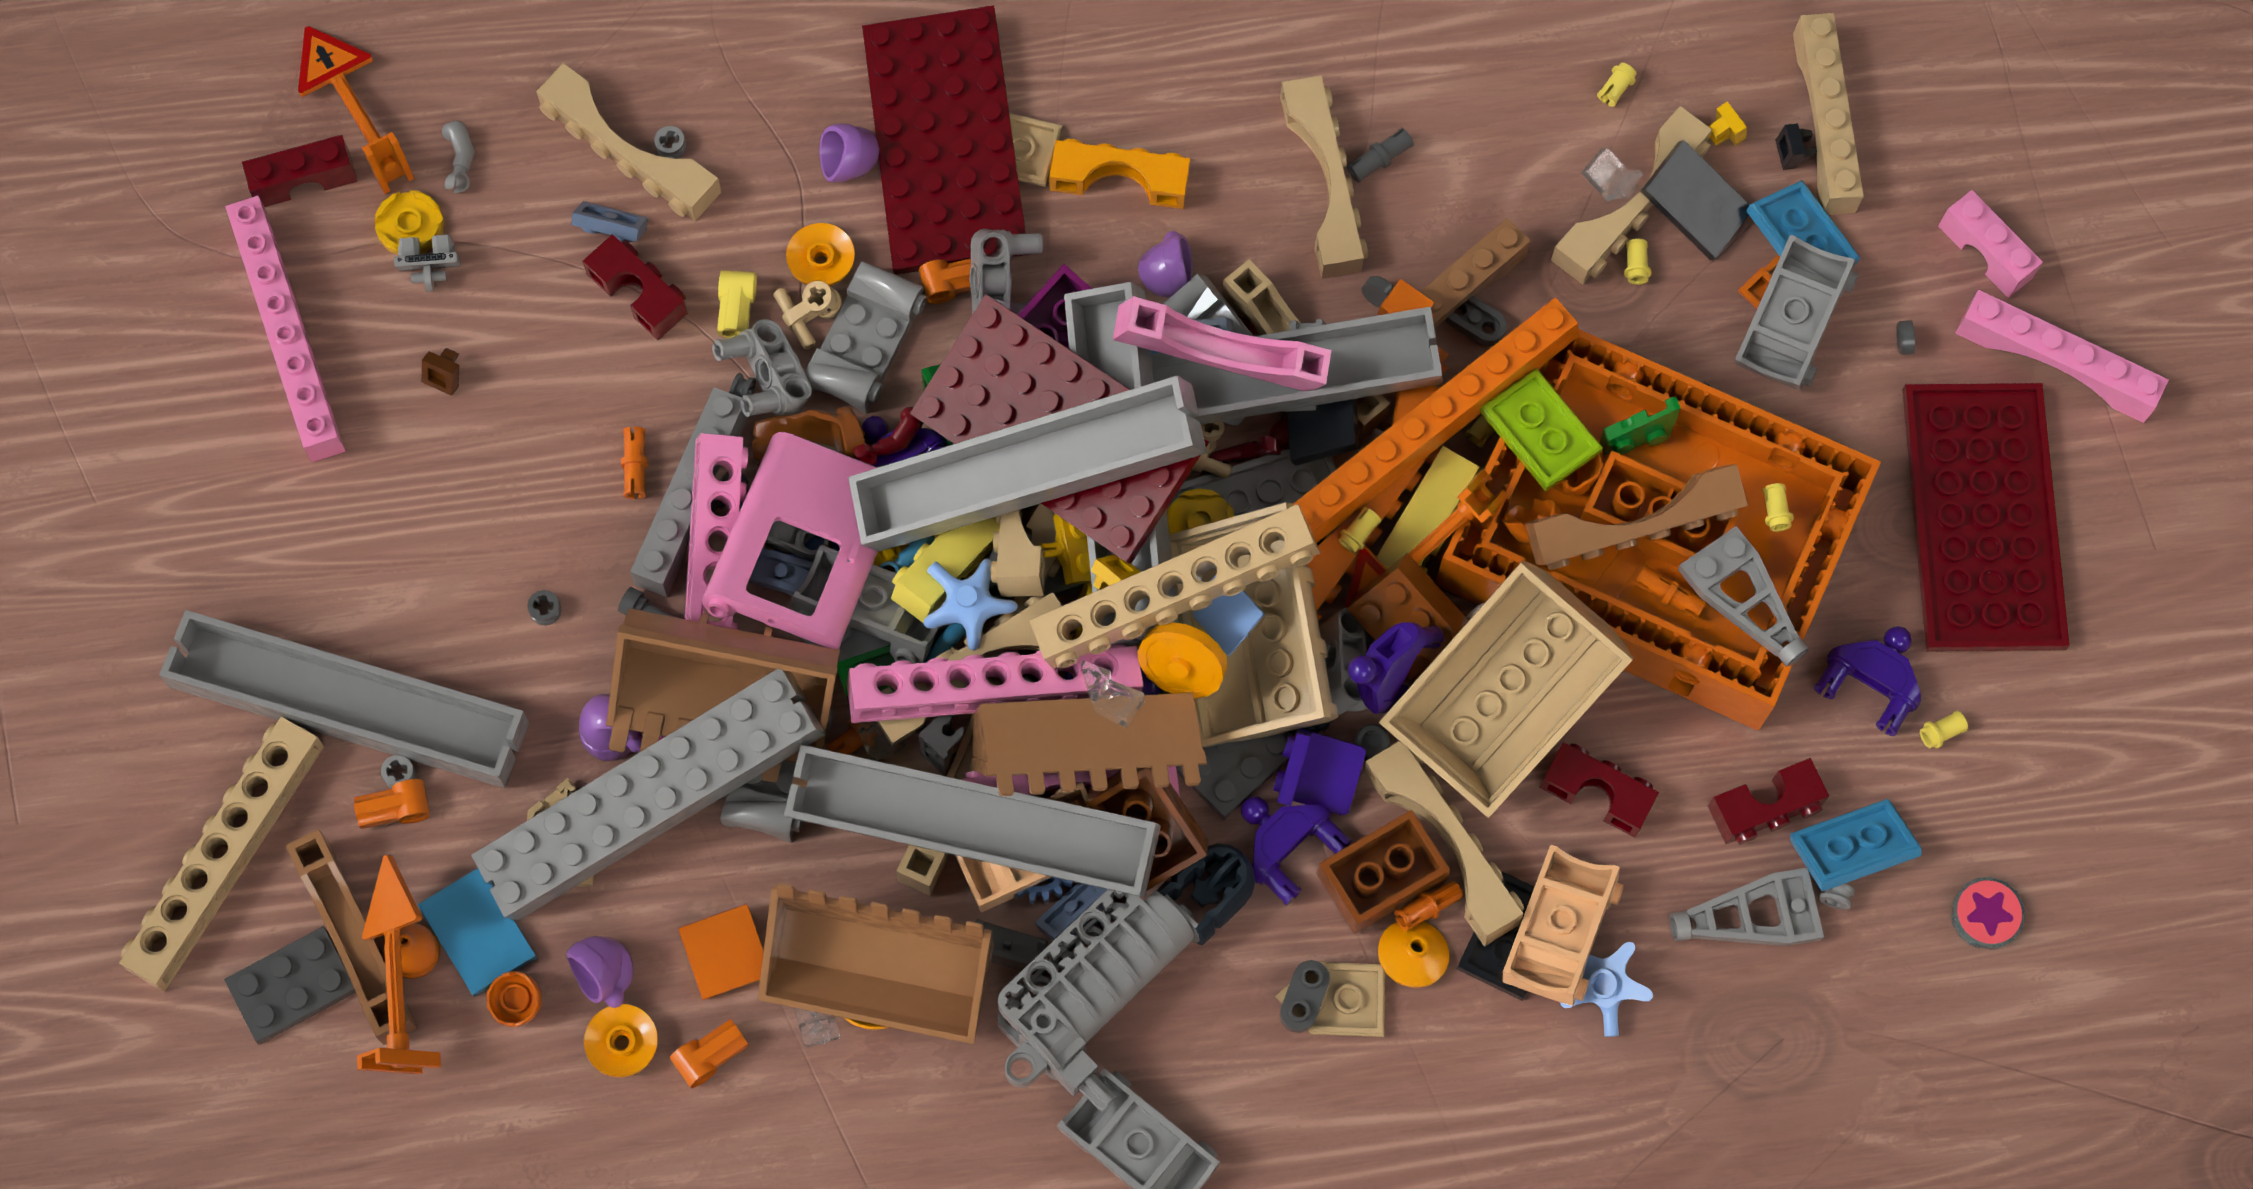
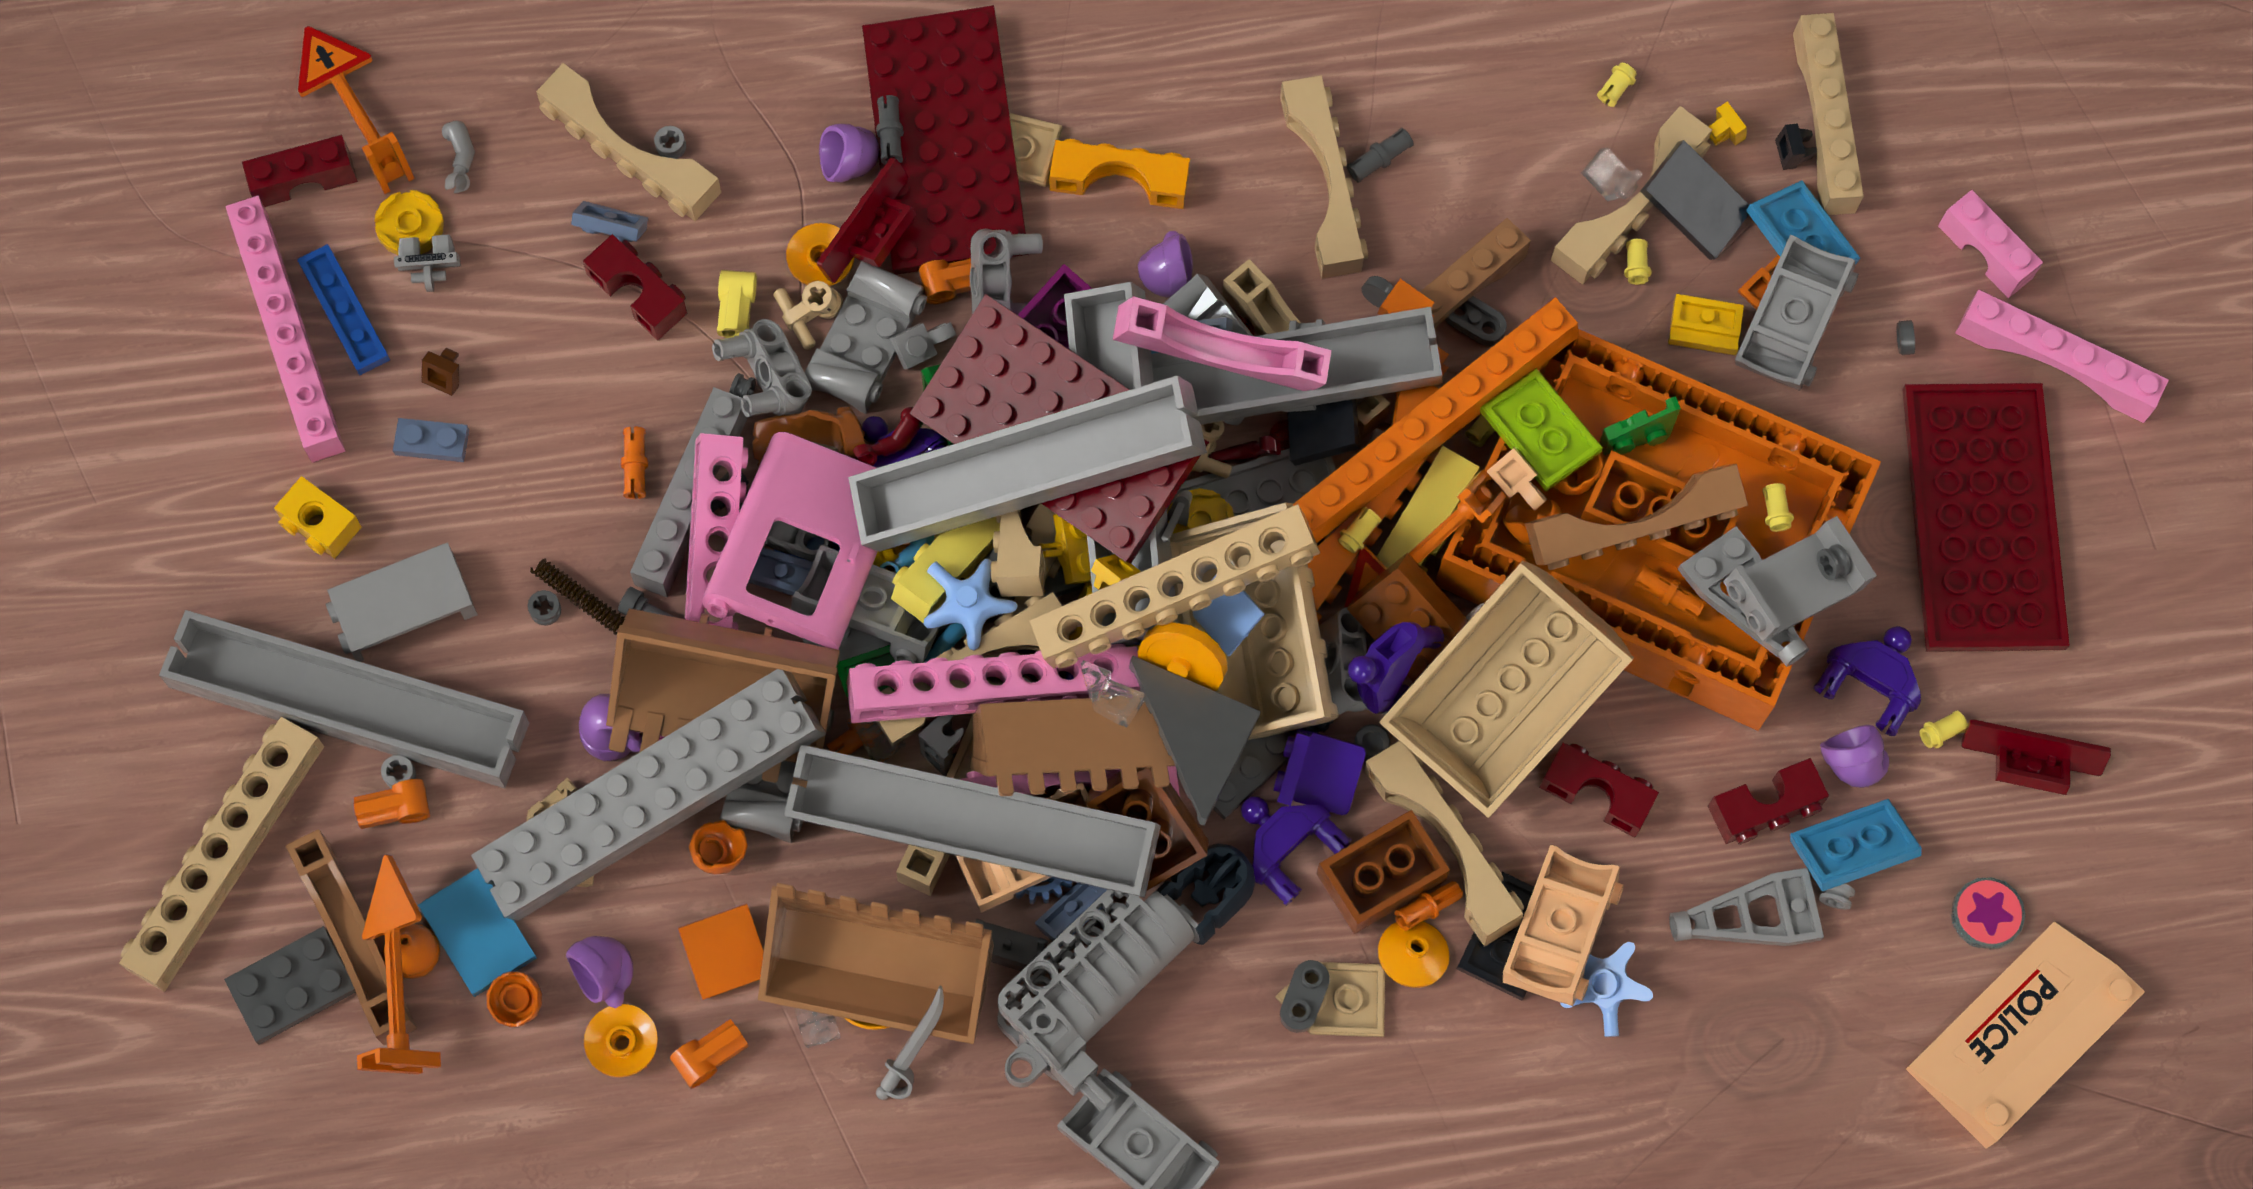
none -> yellow brick [274,476,362,559]
none -> blue plate [297,244,390,376]
none -> light grey panel [326,542,478,662]
none -> sand blue plate [393,418,469,462]
none -> dark brown piece [530,558,625,635]
none -> orange hair [689,820,748,875]
none -> dark red bracket [817,157,916,283]
none -> dark grey pin [876,95,904,165]
none -> light grey sword [876,986,944,1100]
none -> light grey plate [890,322,956,369]
none -> dark grey tile [1129,656,1261,826]
none -> light grey sword [1161,490,1193,543]
none -> light nougat plate [1487,447,1547,511]
none -> yellow plate [1668,294,1744,355]
none -> light grey panel [1723,516,1877,642]
none -> dark grey bush [1817,544,1851,580]
none -> medium lavender piece [1820,725,1889,788]
none -> light nougat slope [1906,922,2145,1149]
none -> dark red bracket [1961,719,2111,795]

